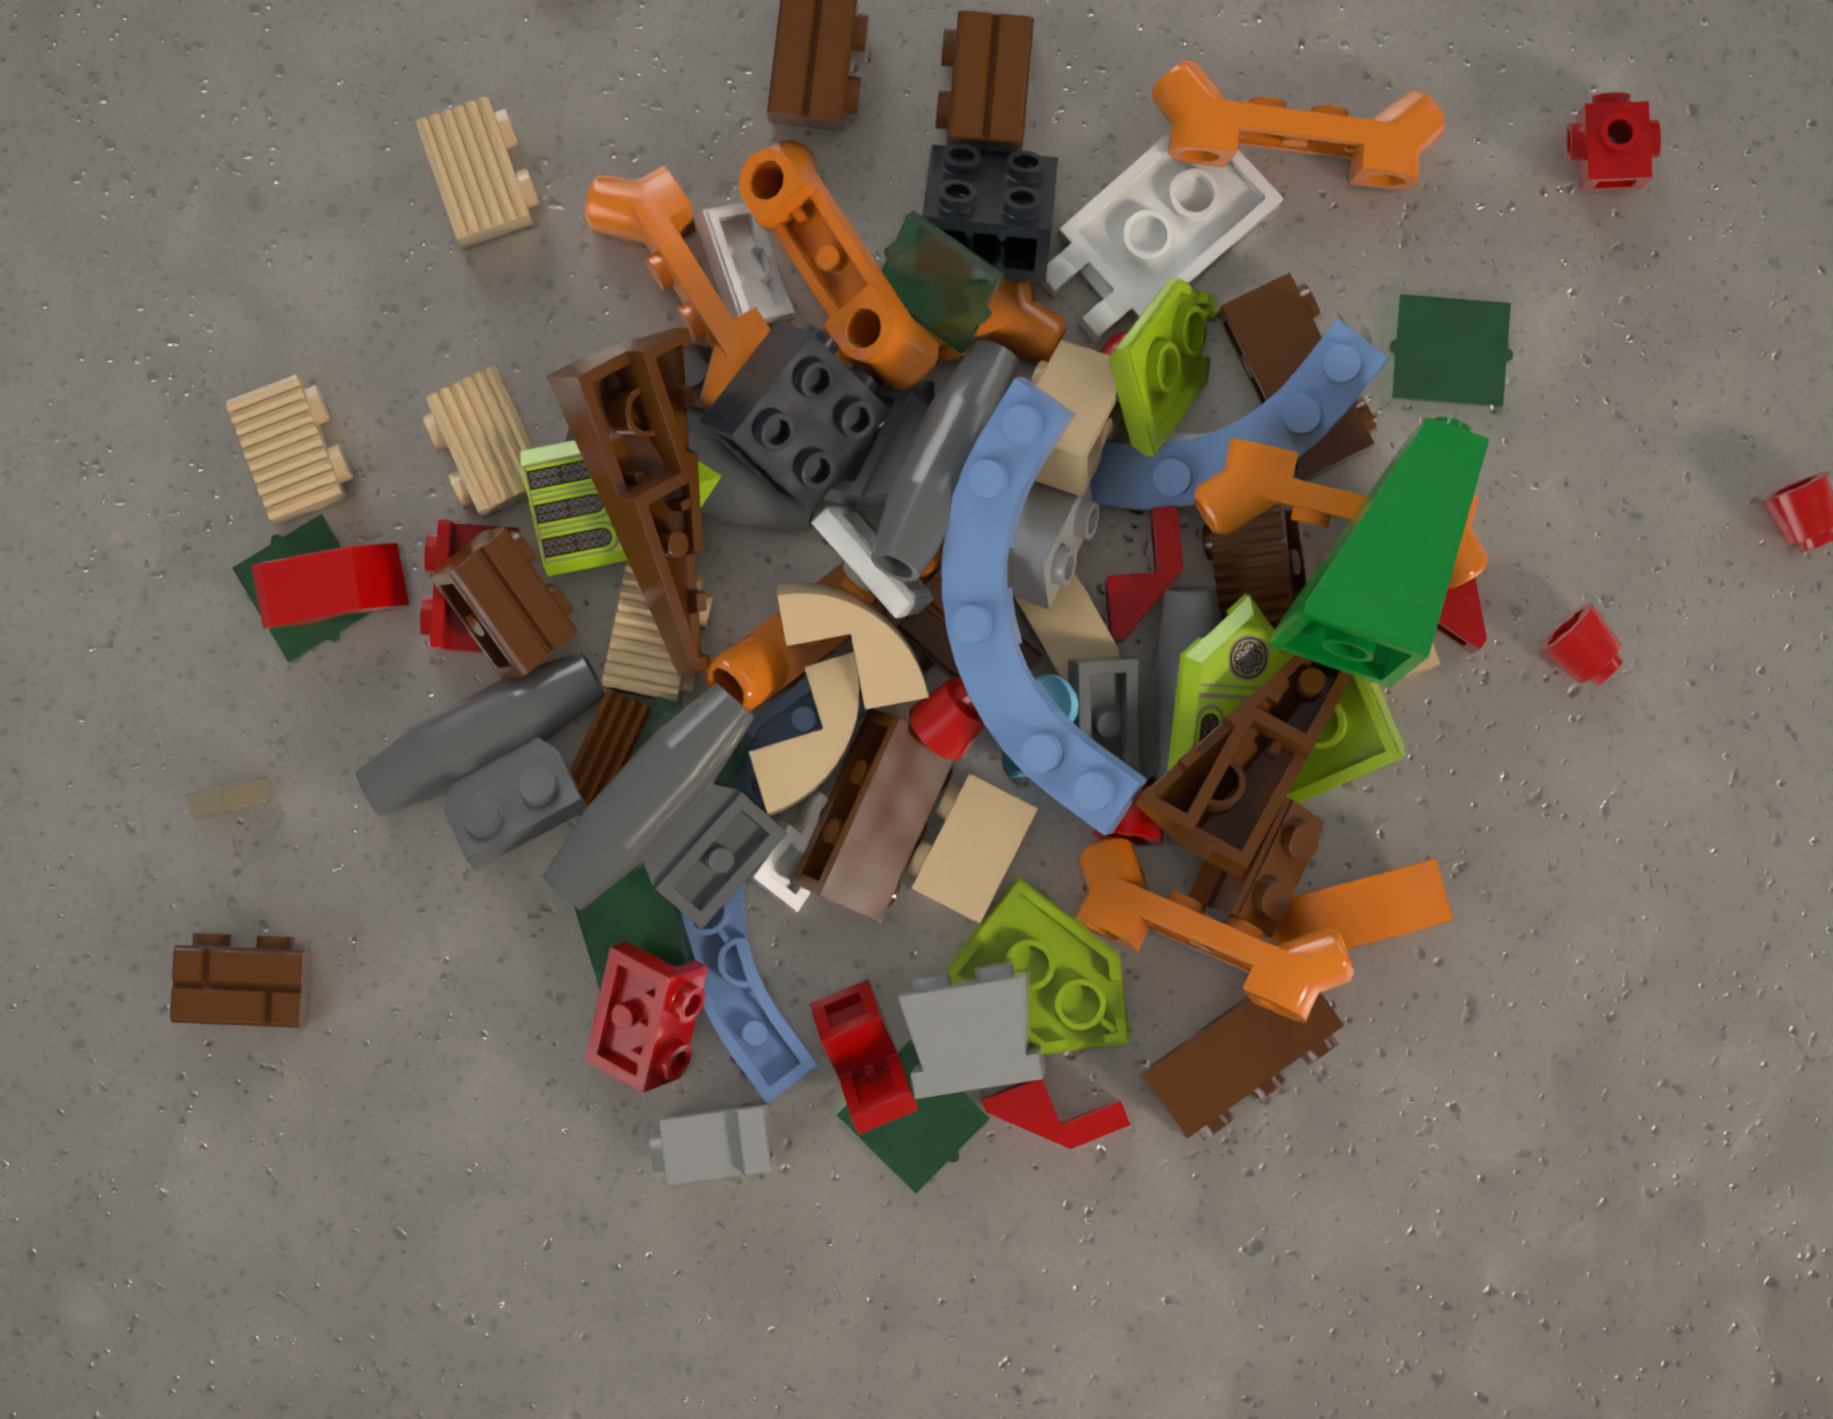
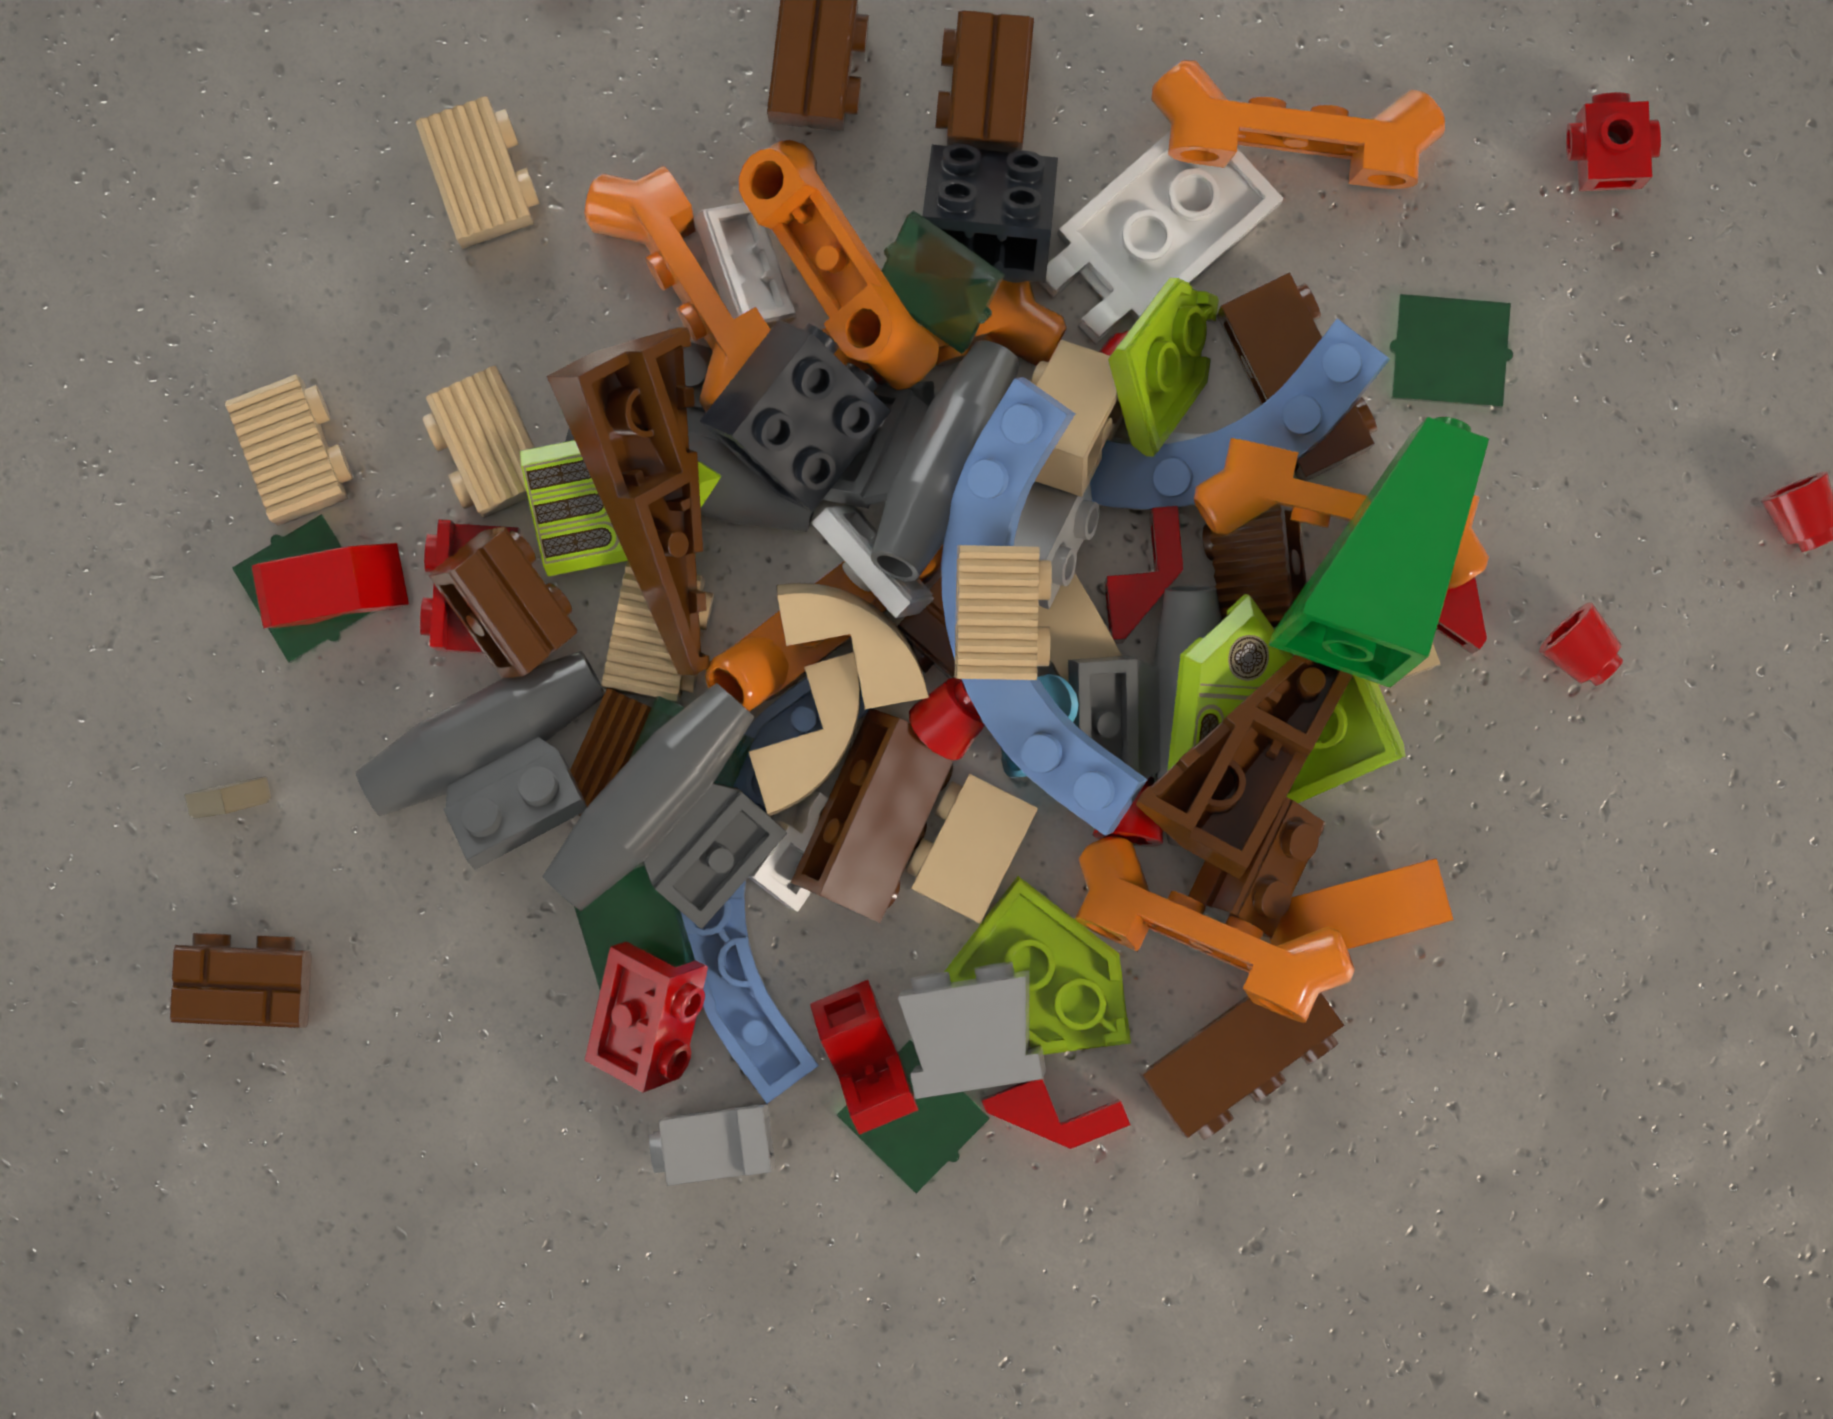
none -> tan brick [954,545,1052,680]

